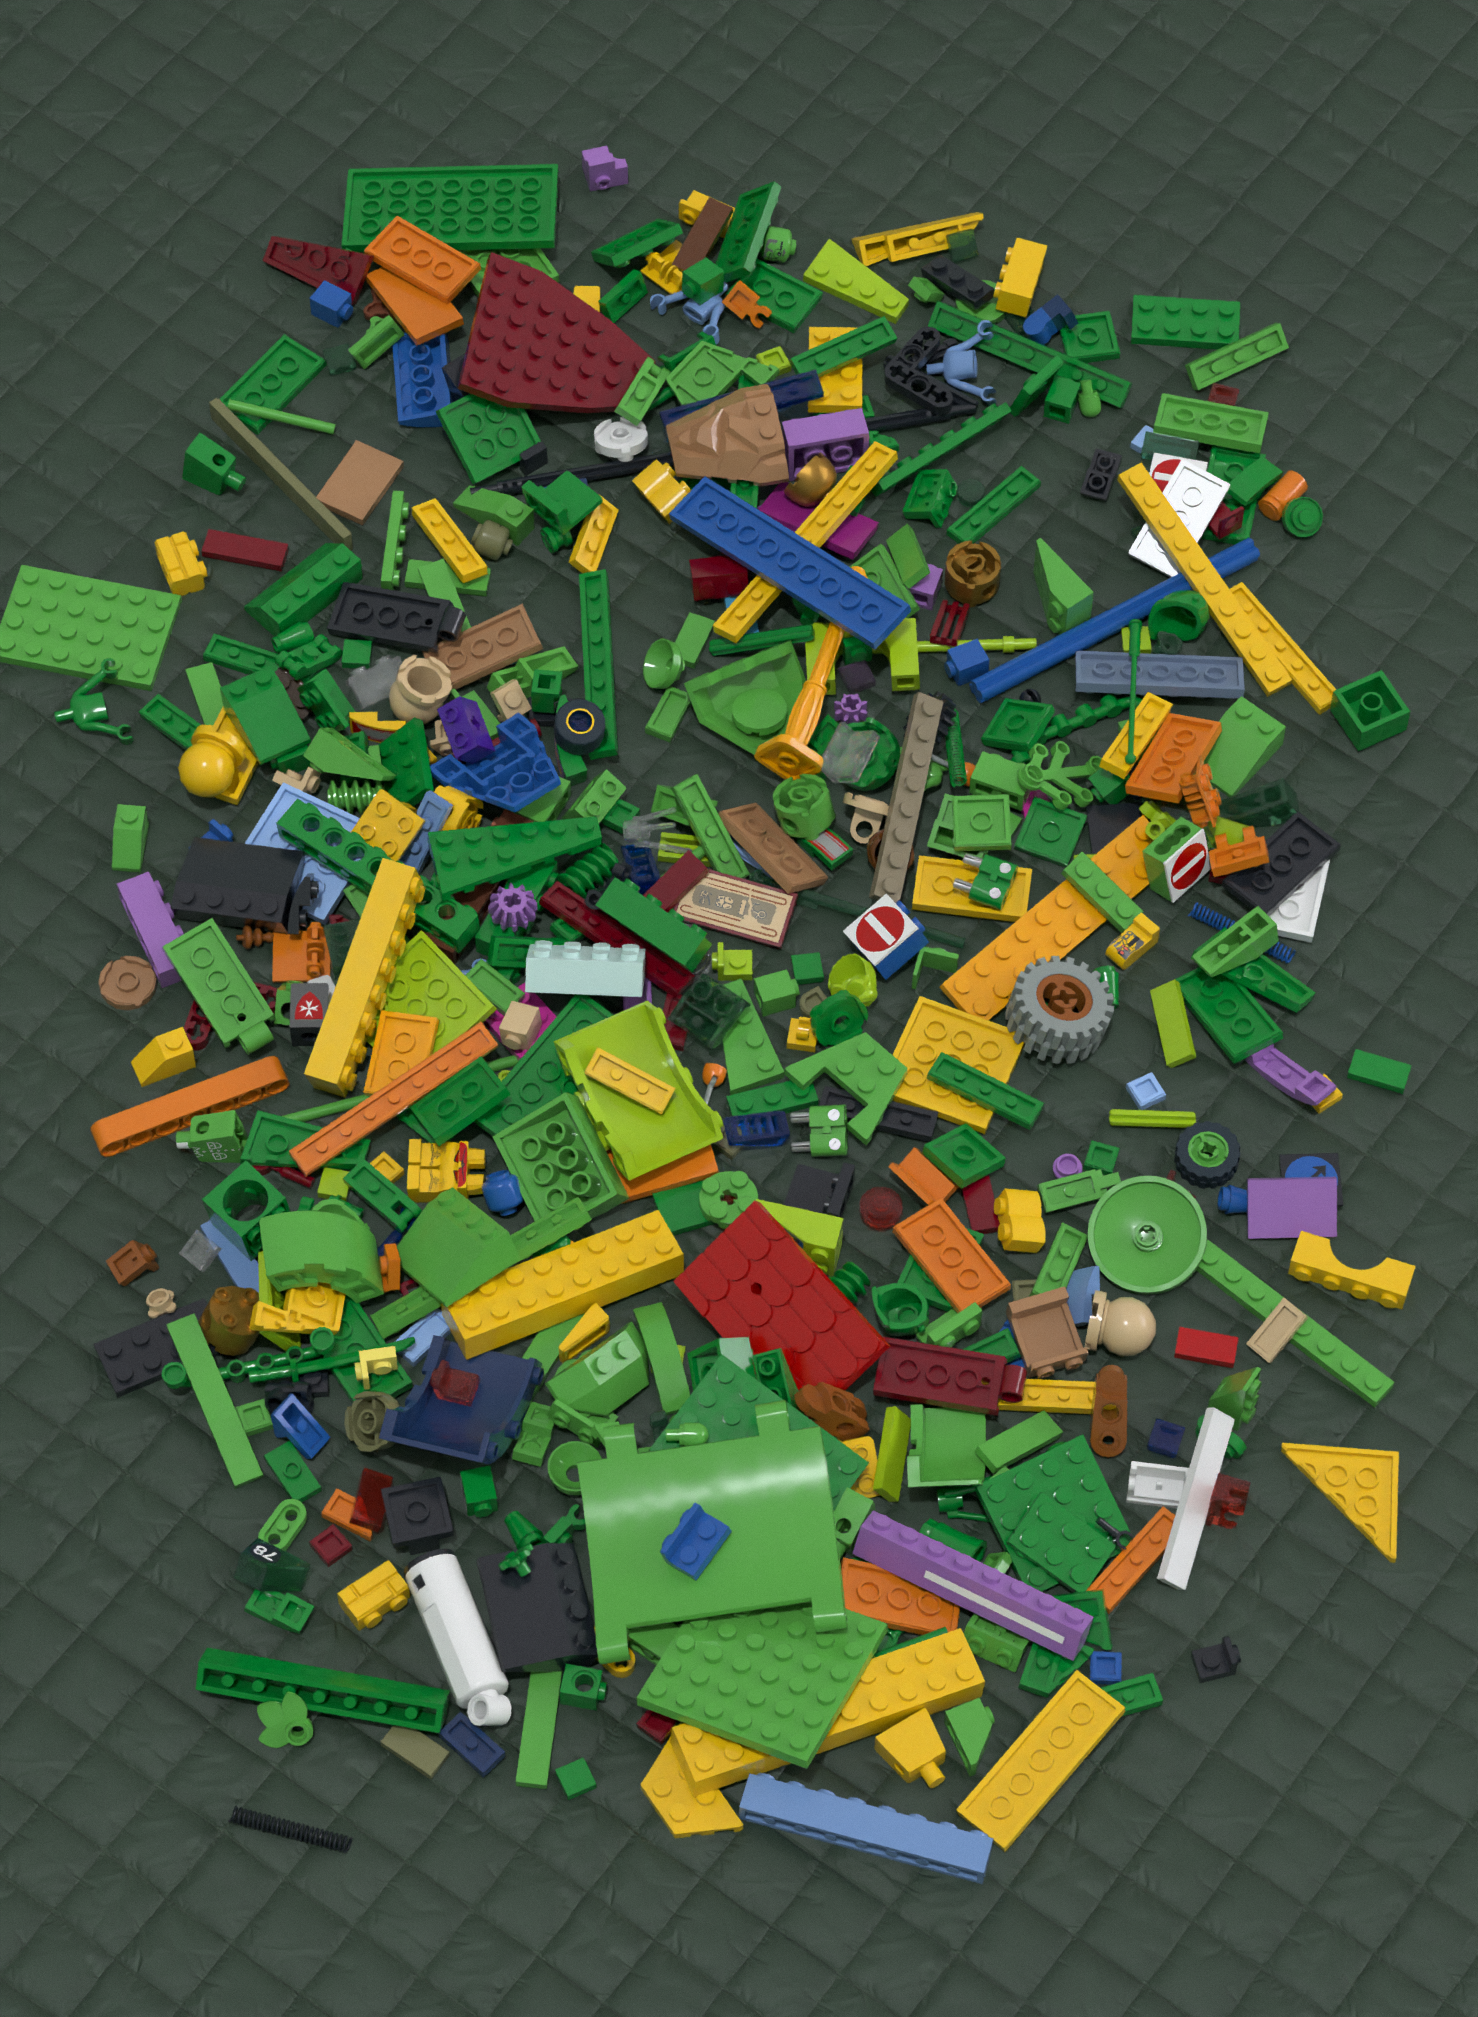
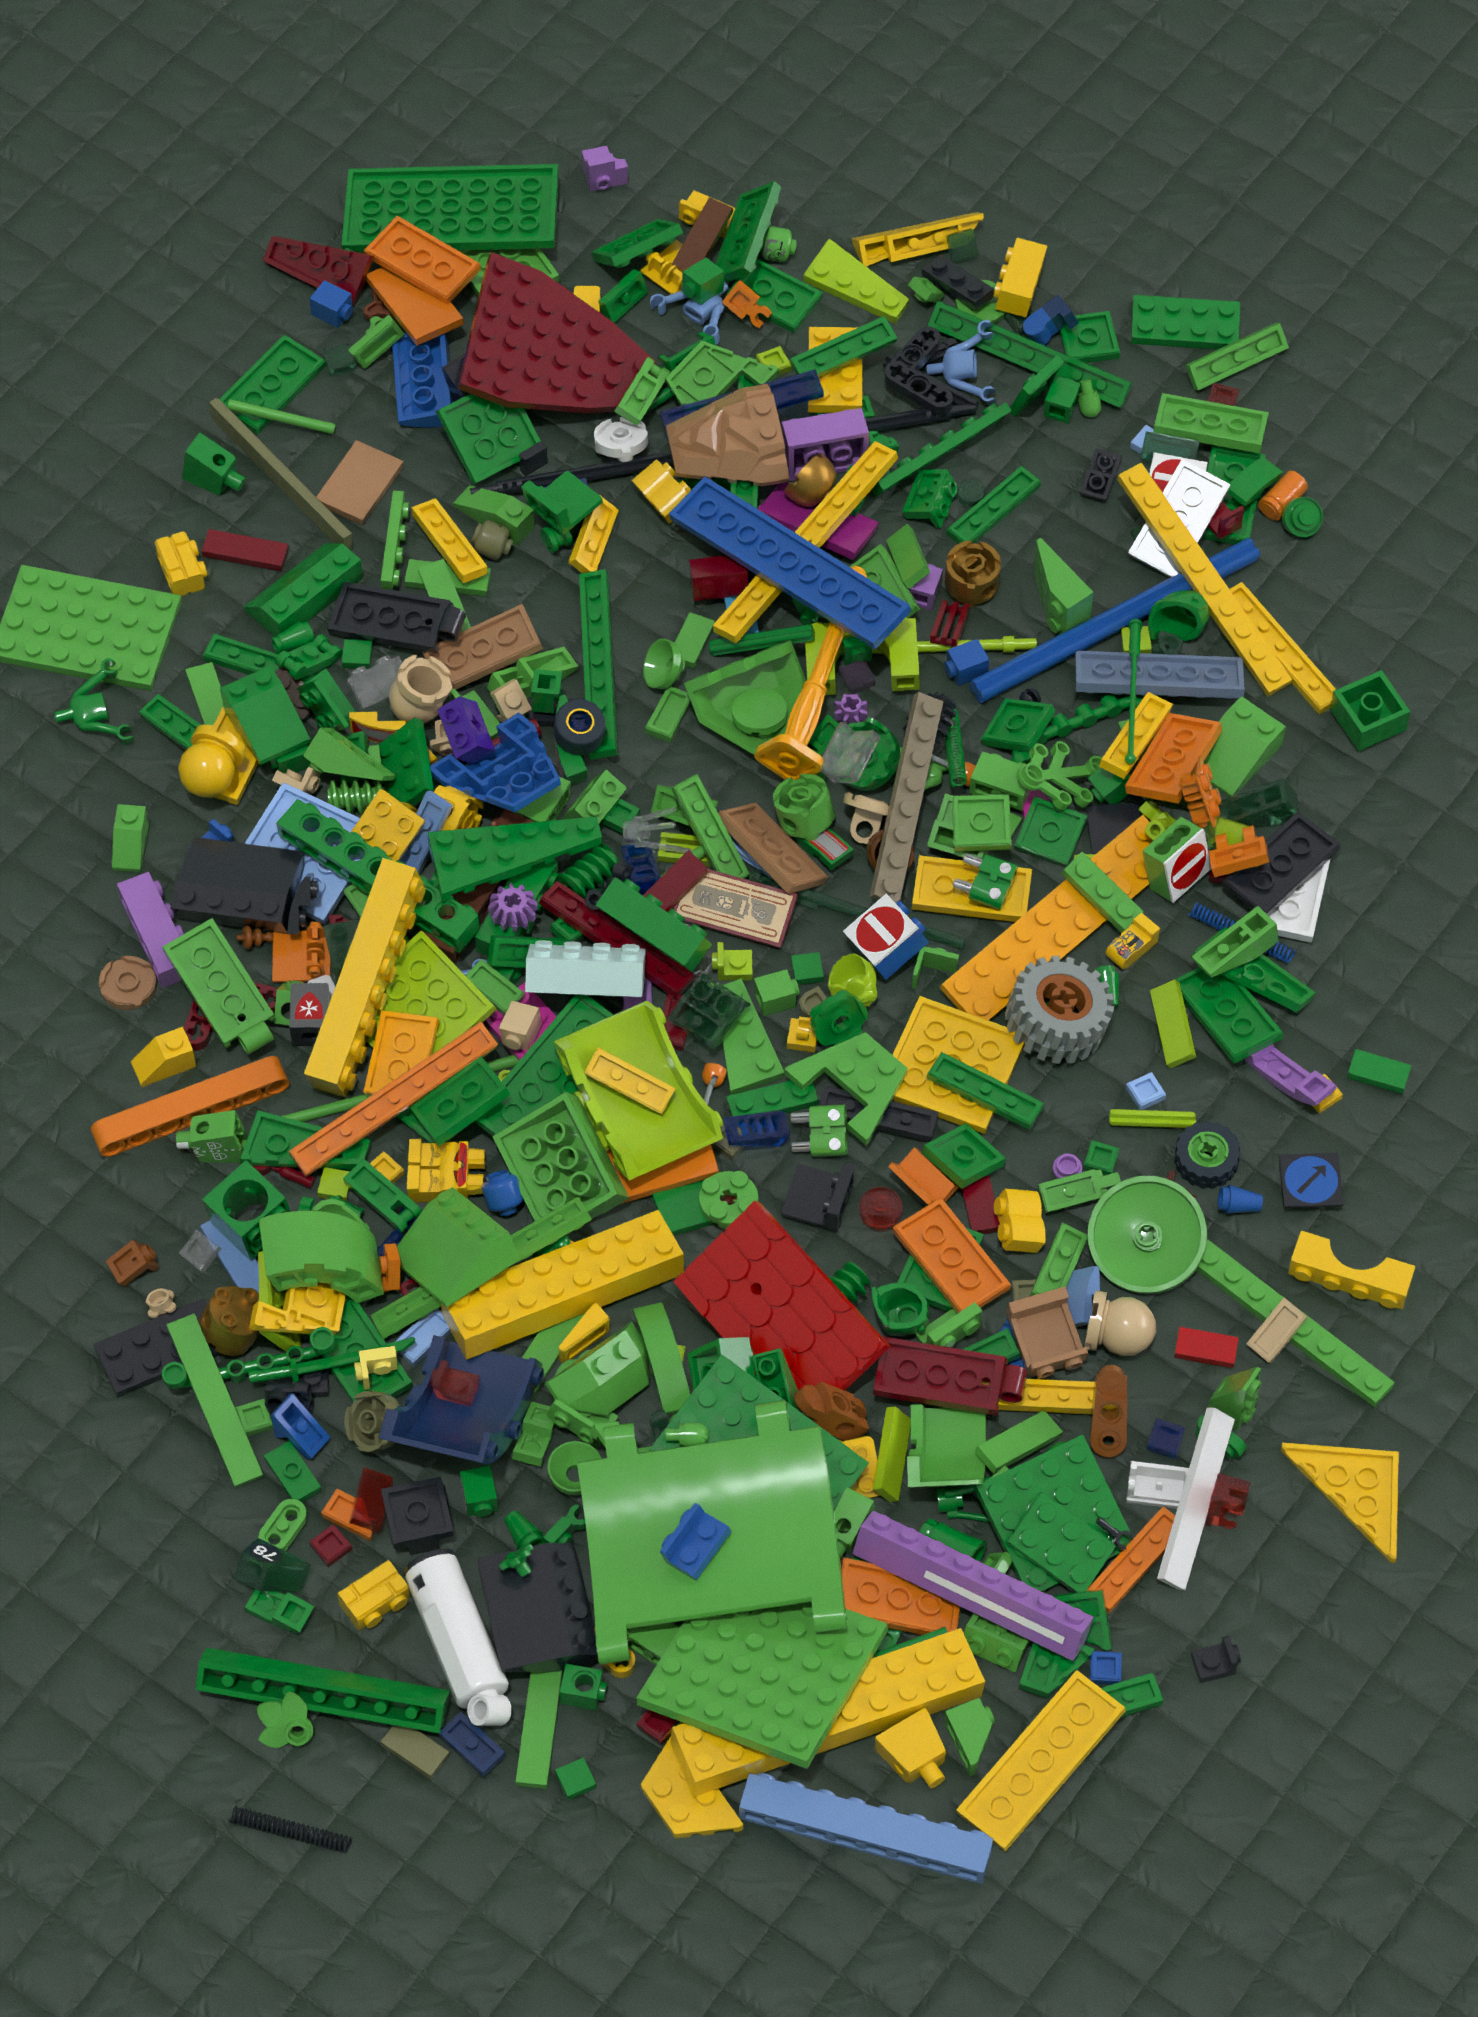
lime slope [756,1199,843,1276] -> none
medium lavender tile [1247,1177,1337,1239] -> none

